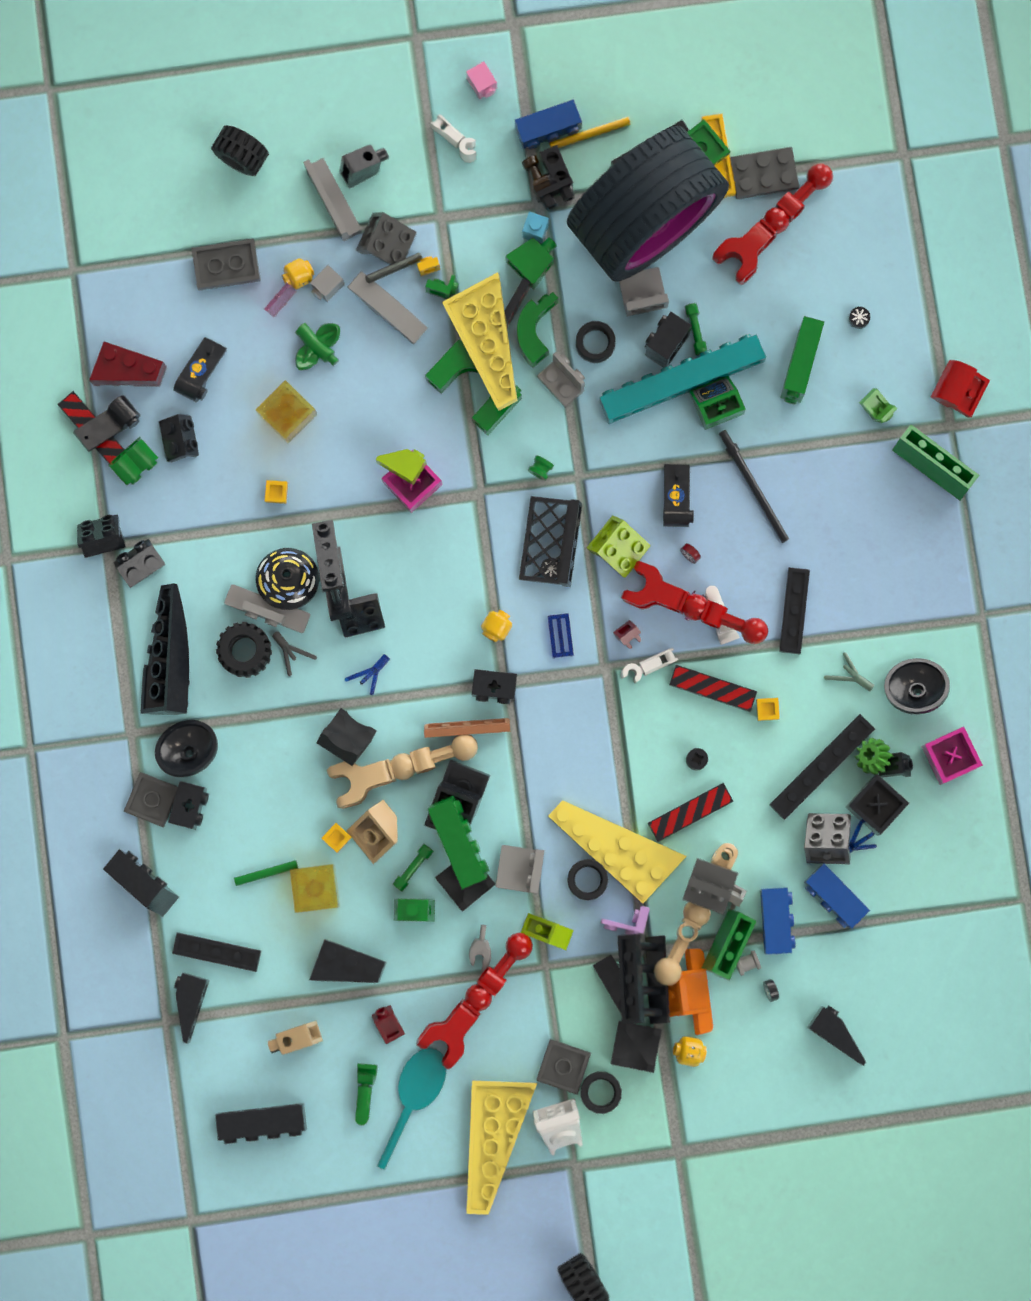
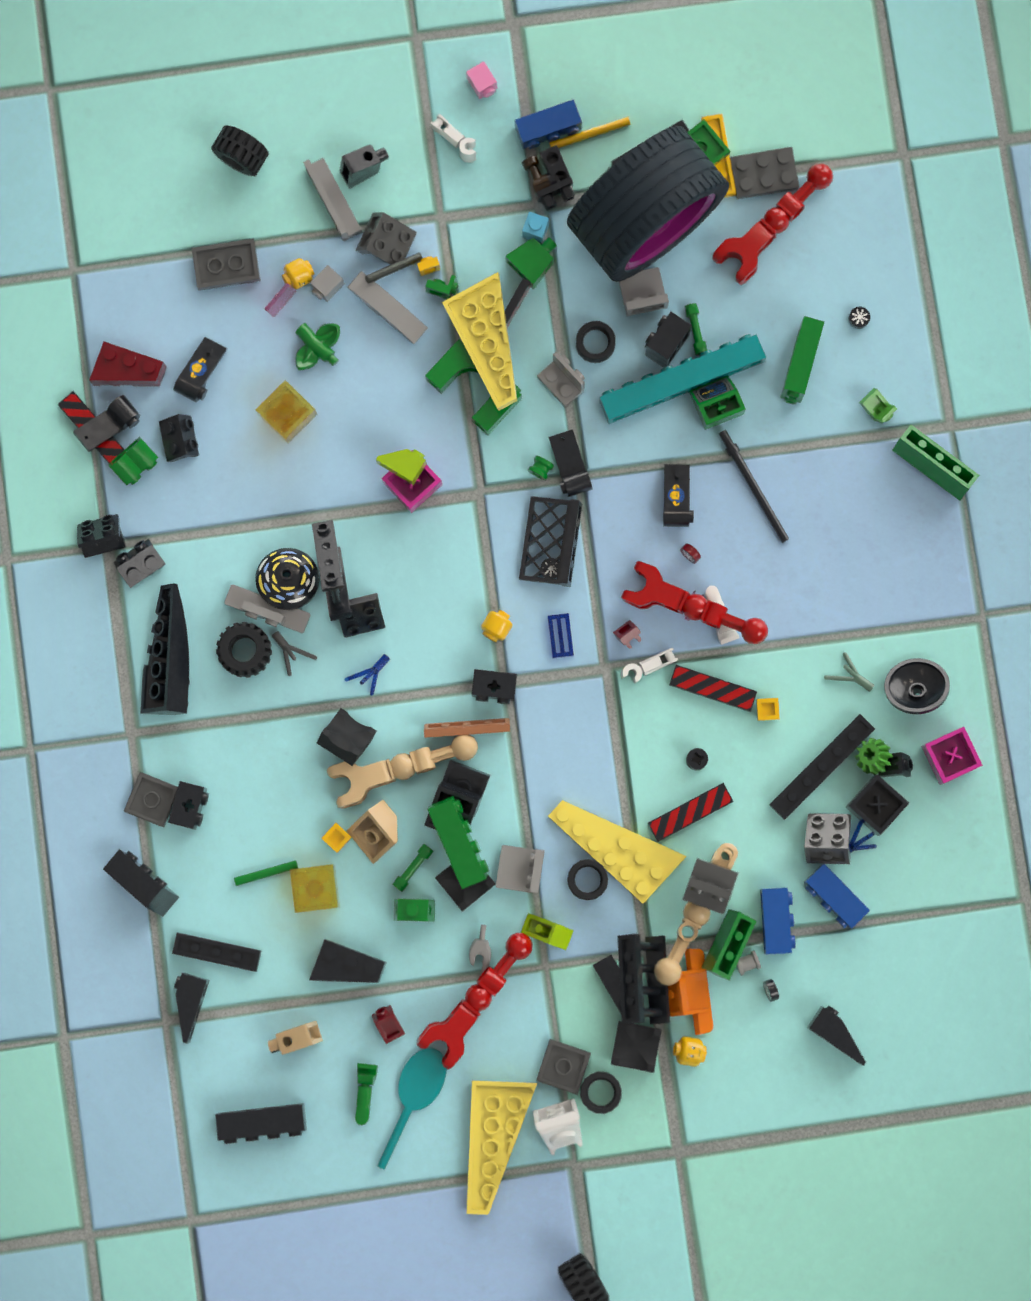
black dish [155,720,218,777] -> none
yellow plate [265,480,288,504] -> none
green arch [517,292,559,368] -> none
lime bracket [587,515,650,578] -> none
lavender bracket [601,906,650,934] -> none
light grey tile [729,884,747,910] -> none
black tile [779,567,810,655] -> none
red brick [931,360,990,418] -> none
none -> black door [548,429,593,497]

